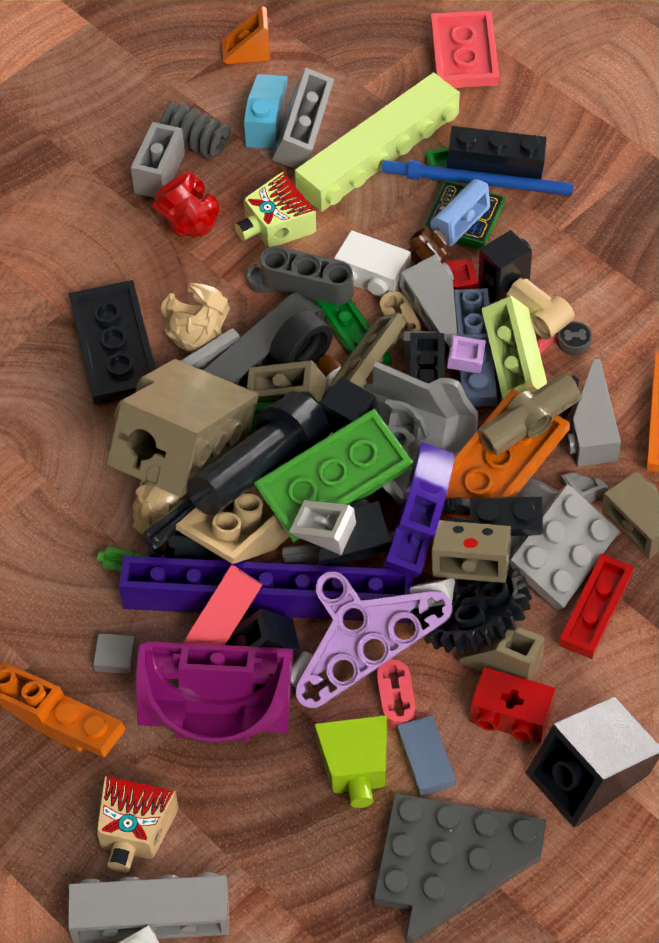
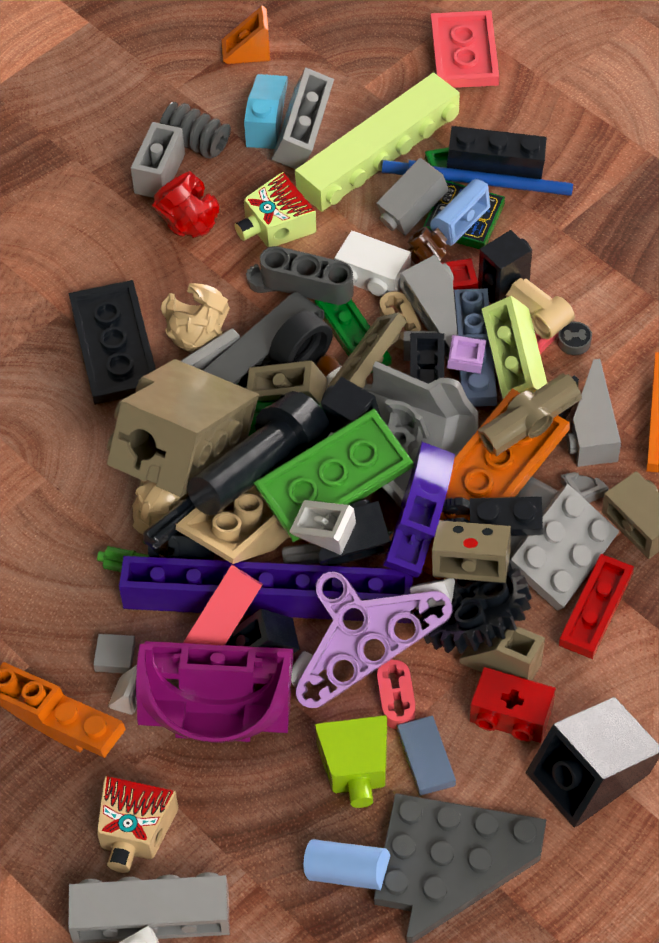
none -> white slope [108,665,137,715]
none -> light blue brick [303,839,390,890]
none -> light grey brick [376,158,449,236]

